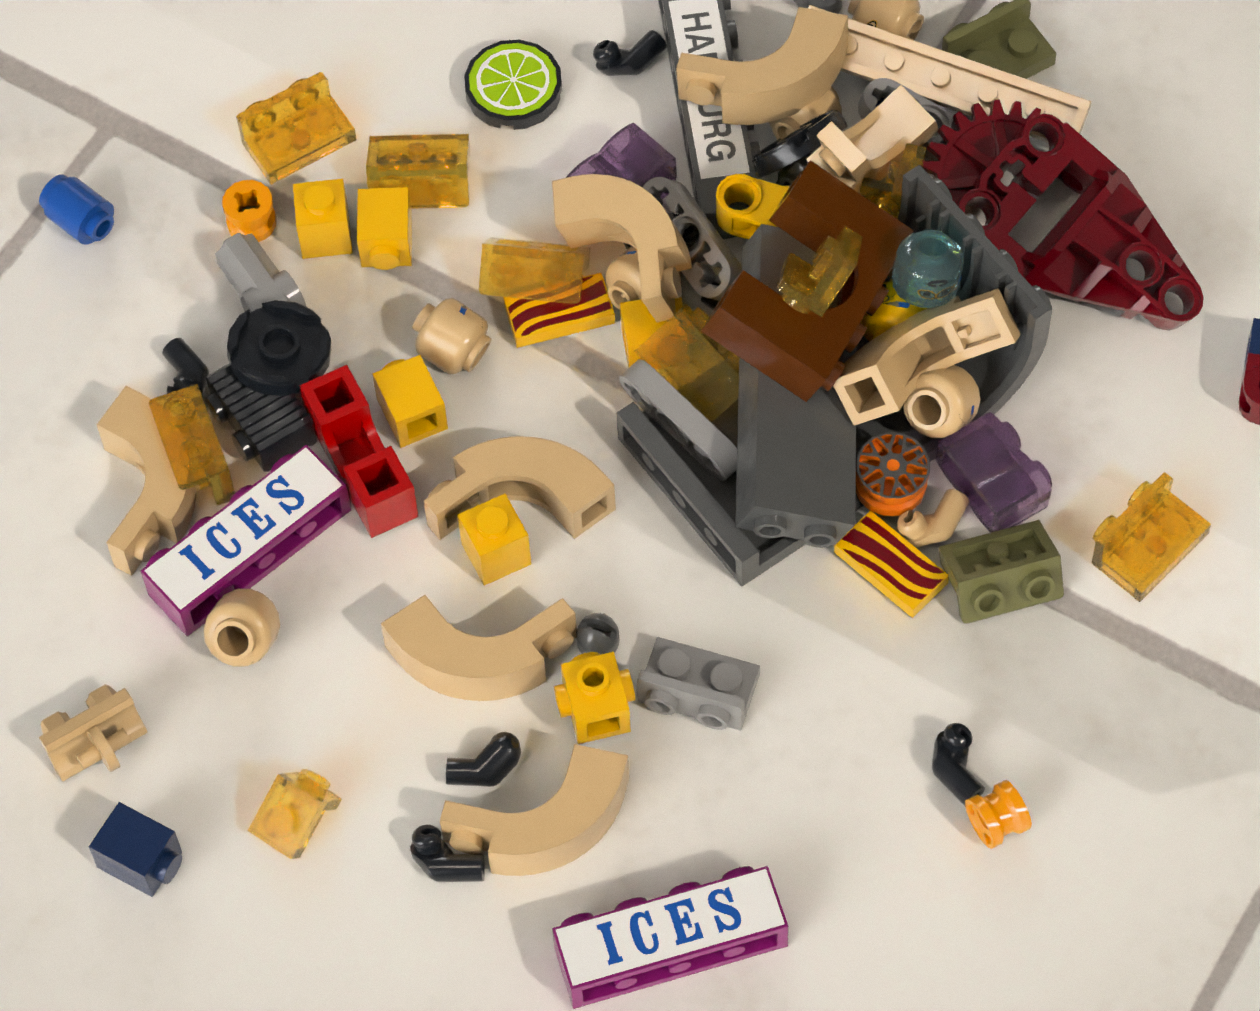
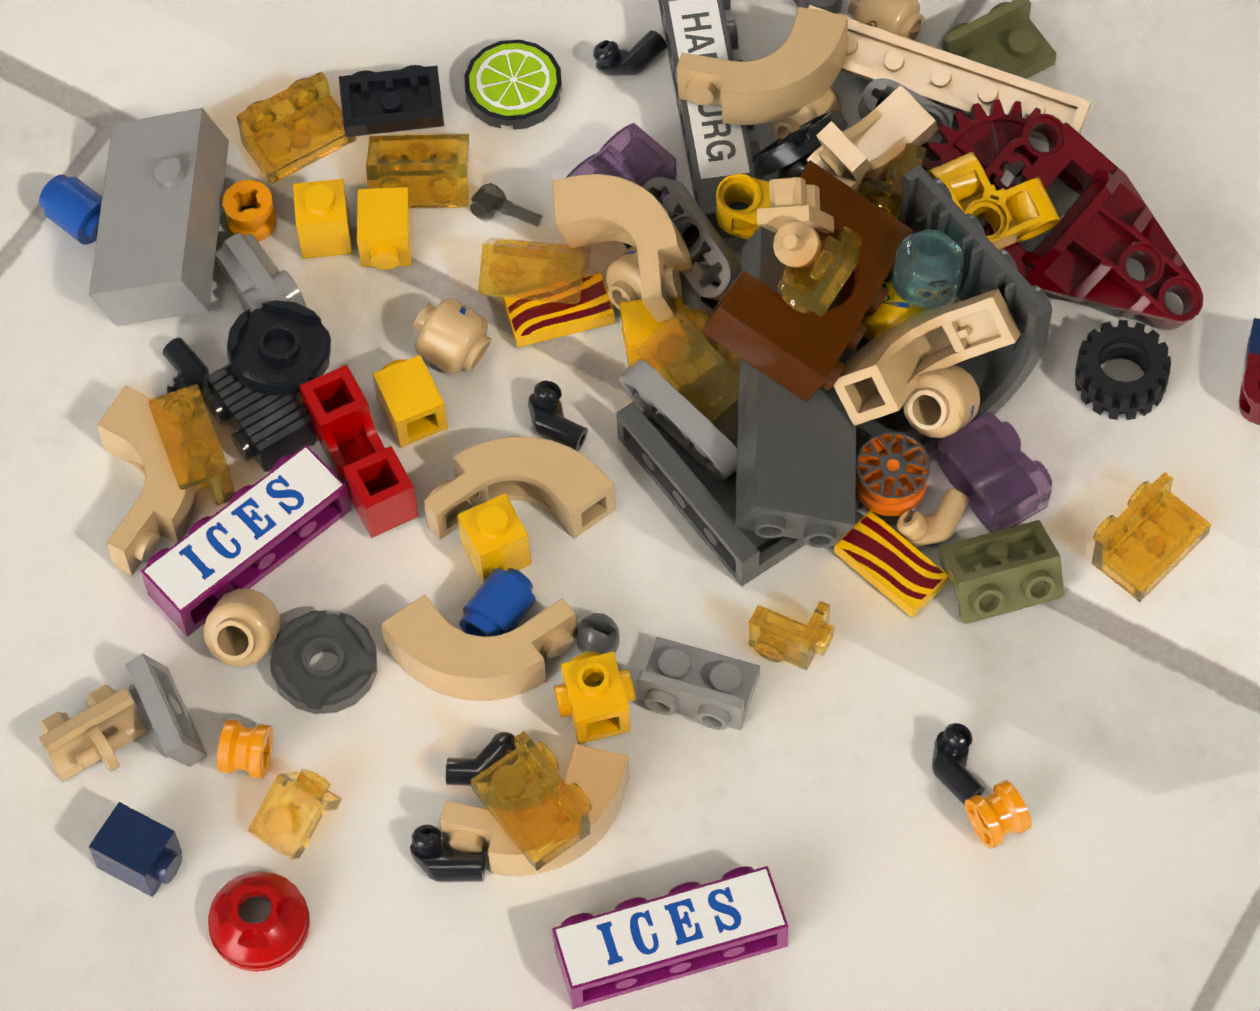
none -> light grey brick [89,108,229,326]
none -> light grey plate [125,653,207,767]
none -> red piece [208,871,310,972]
none -> light orange wheel [217,719,273,779]
none -> dark grey tile [270,610,378,714]
none -> black bracket [339,65,444,137]
none -> blue brick [459,568,536,637]
none -> clear smoke hand [470,183,543,227]
none -> clear yellow bracket [470,731,592,871]
none -> black arm [528,380,588,451]
none -> clear yellow bracket [748,601,835,670]
none -> tan hips [757,177,834,268]
none -> yellow piece [927,152,1060,250]
none -> black tyre [1075,320,1171,420]

